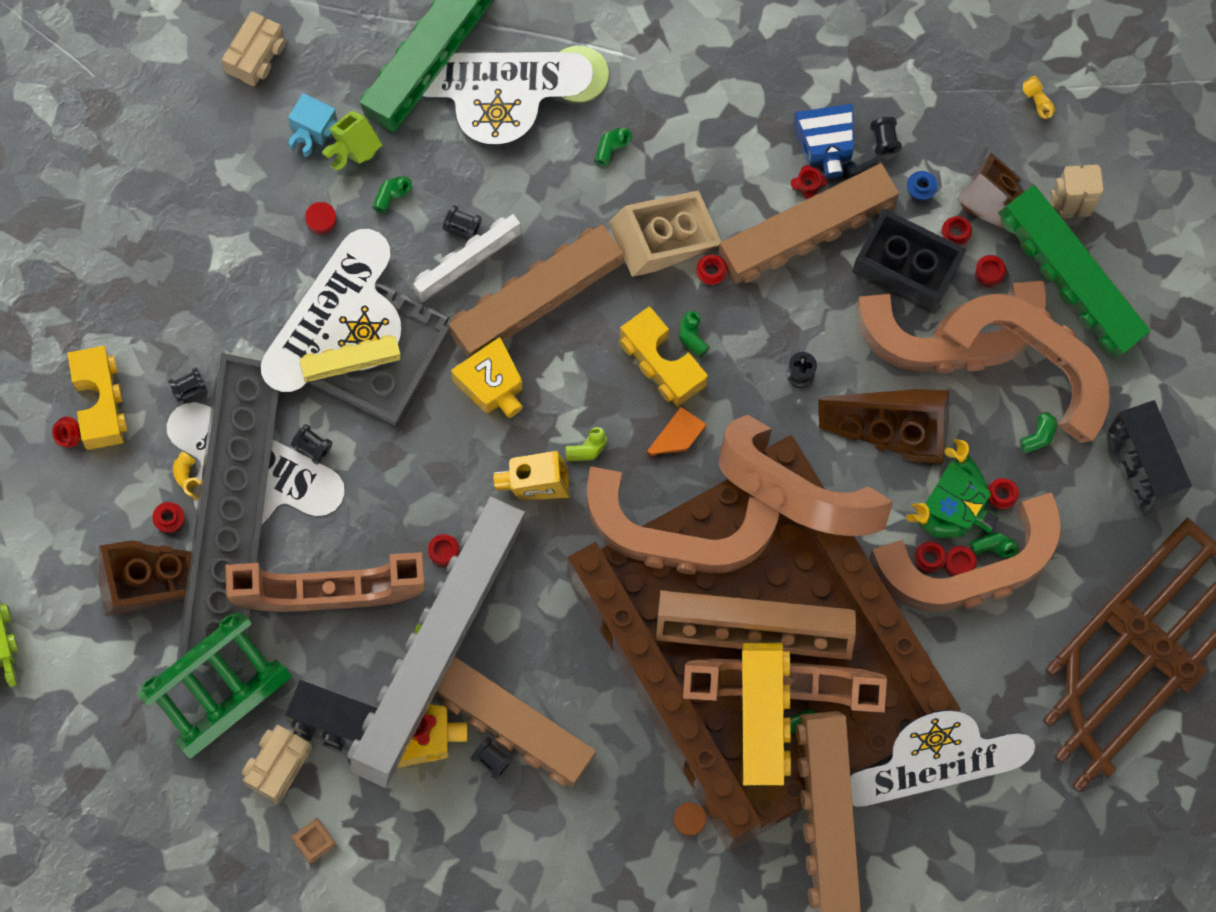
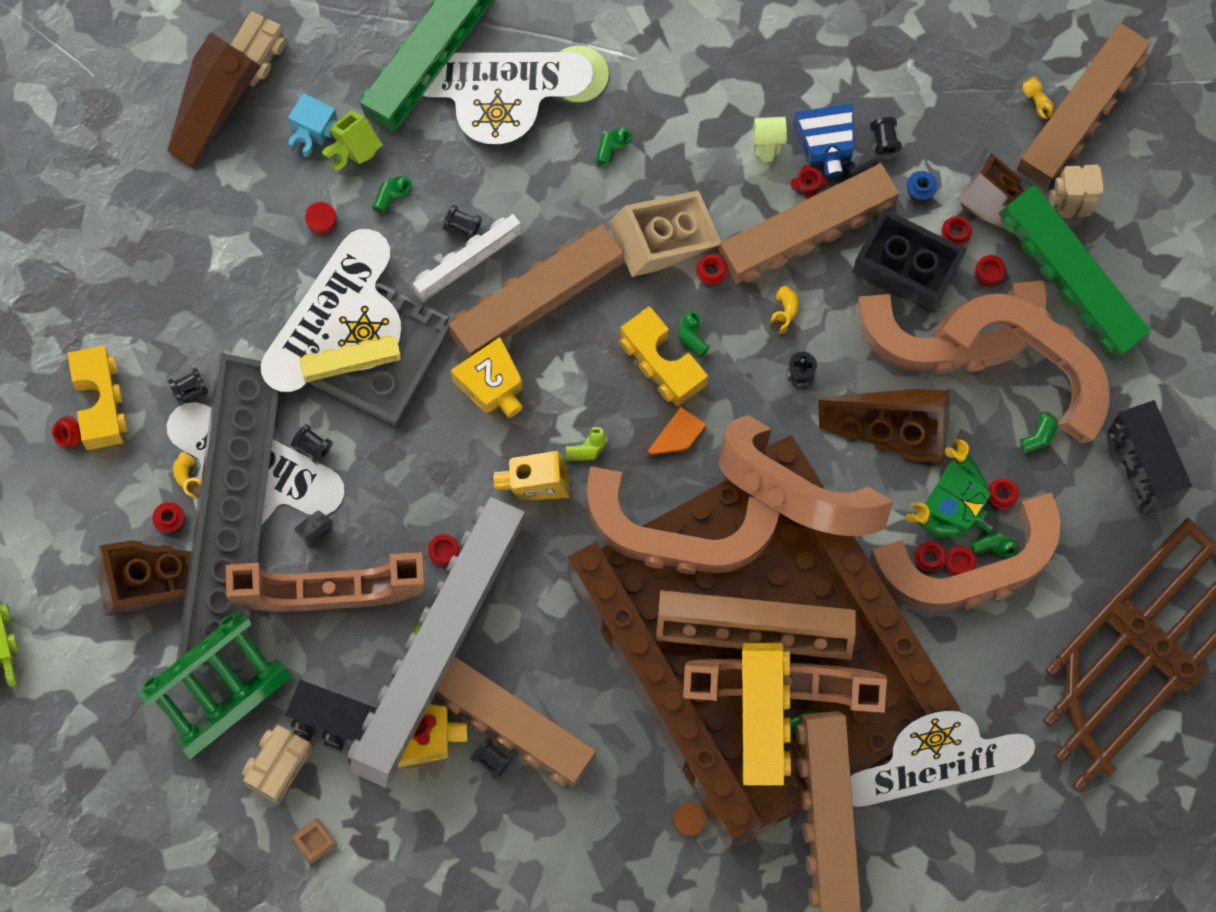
none -> reddish brown wedge [167,32,261,167]
none -> black slope [295,511,333,547]
none -> yellowish green piece [753,117,787,162]
none -> yellow arm [770,286,799,334]
none -> medium nougat brick [1017,23,1151,190]

